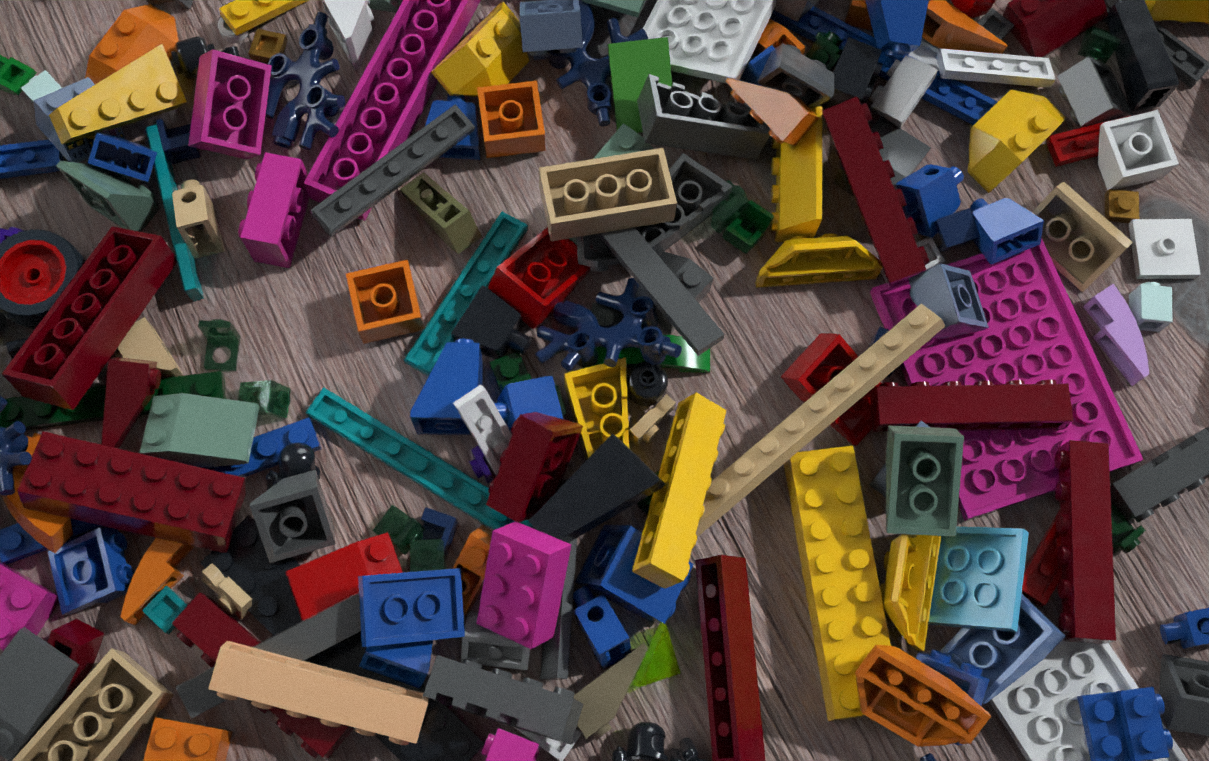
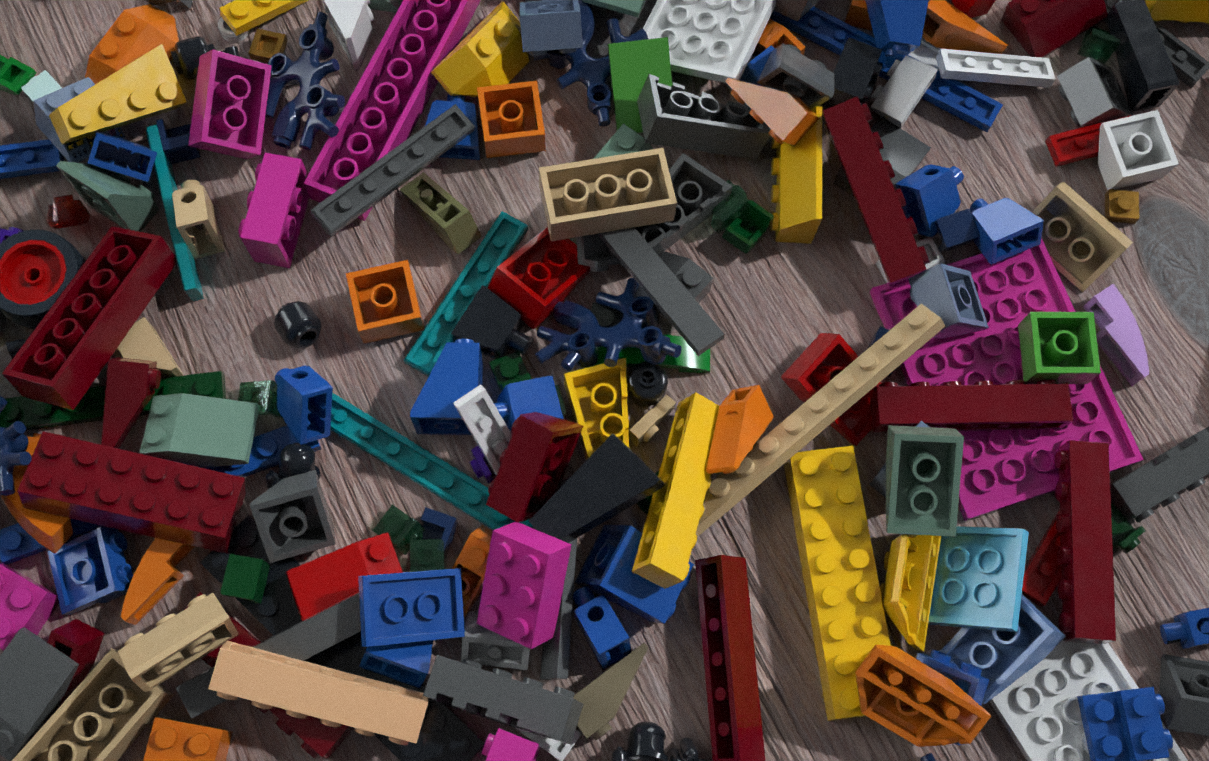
teal plate [142,585,188,634] -> none
clear green bracket [198,319,241,371] -> none
tan plate [202,563,252,620] -> none
clear neon green slope [631,622,681,690] -> none
yellow wedge [755,233,883,288] -> none
dark green bracket [805,31,844,72] -> none
yellow wedge [968,89,1066,193] -> none
dark grey plate [977,8,1014,40] -> none
white plate [1128,219,1201,279] -> none
light aqua brick [1129,282,1173,332] -> none
none -> clear red cone [46,194,91,229]
none -> tan slope [118,593,239,693]
none -> dark green panel [220,554,270,604]
none -> black head [274,301,322,348]
none -> blue torso [275,366,333,445]
none -> orange slope [706,385,774,474]
none -> bright green brick [1018,312,1101,384]

